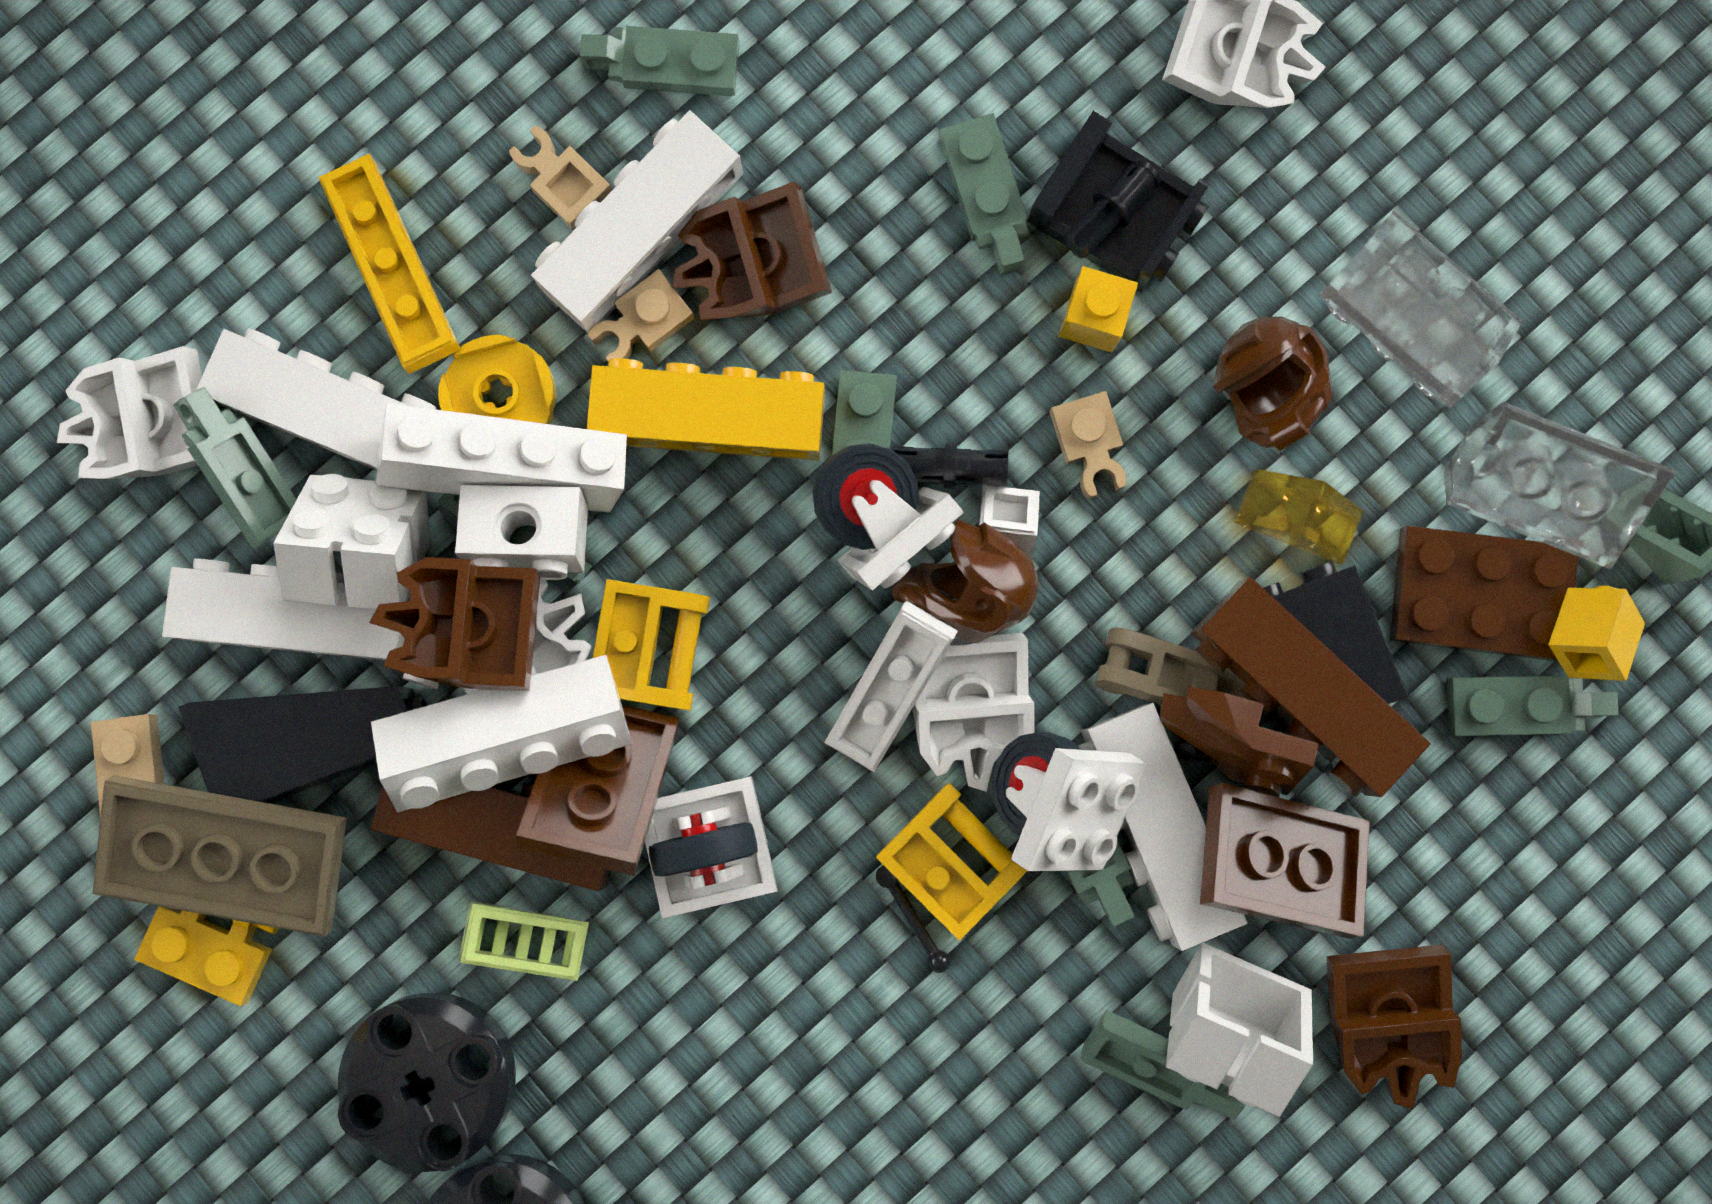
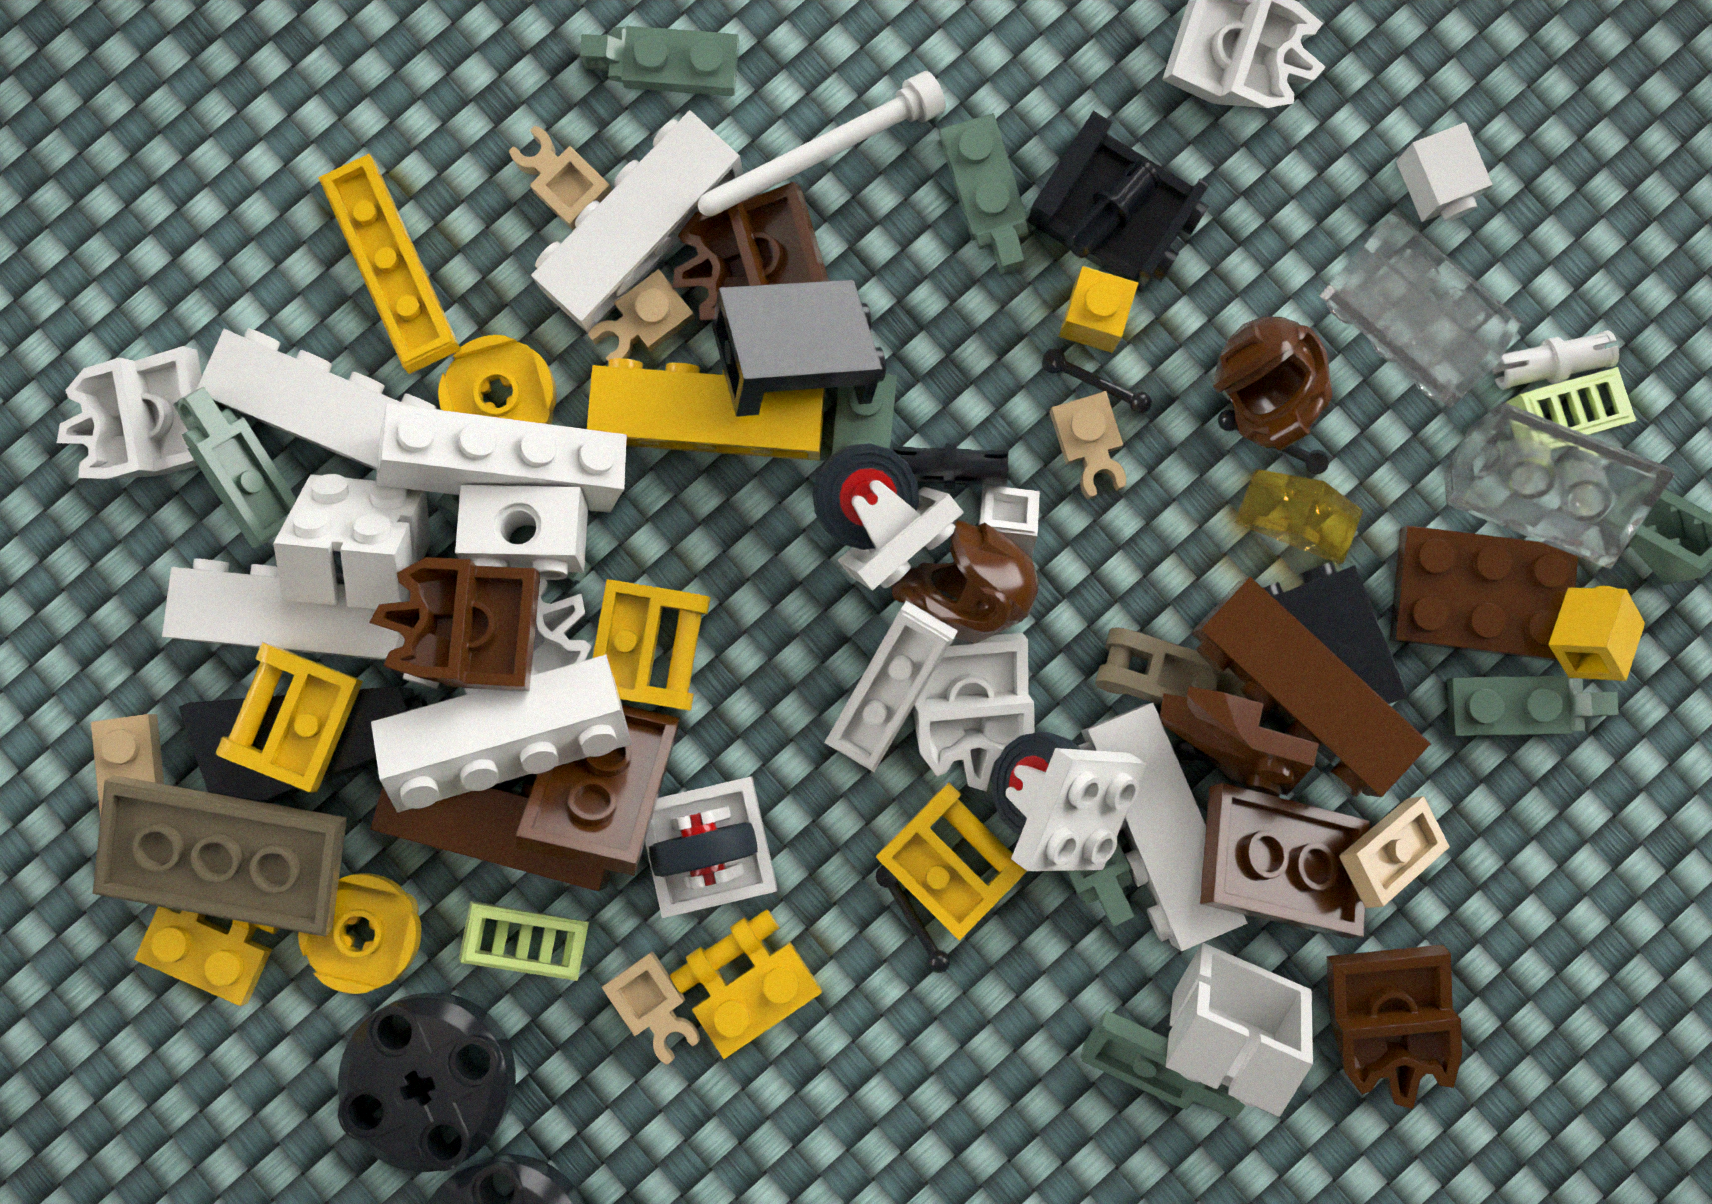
none -> yellow plate [215,642,363,793]
none -> yellow plate [298,873,422,994]
none -> tan plate [601,951,700,1065]
none -> yellow plate [670,909,822,1059]
none -> white piece [698,71,946,217]
none -> panel [712,280,886,417]
none -> black hinge [1042,348,1152,414]
none -> black hinge [1218,409,1329,474]
none -> tan plate [1339,796,1450,908]
none -> white brick [1396,122,1493,222]
none -> white pin [1492,330,1619,390]
none -> yellowish green slope [1506,367,1636,455]

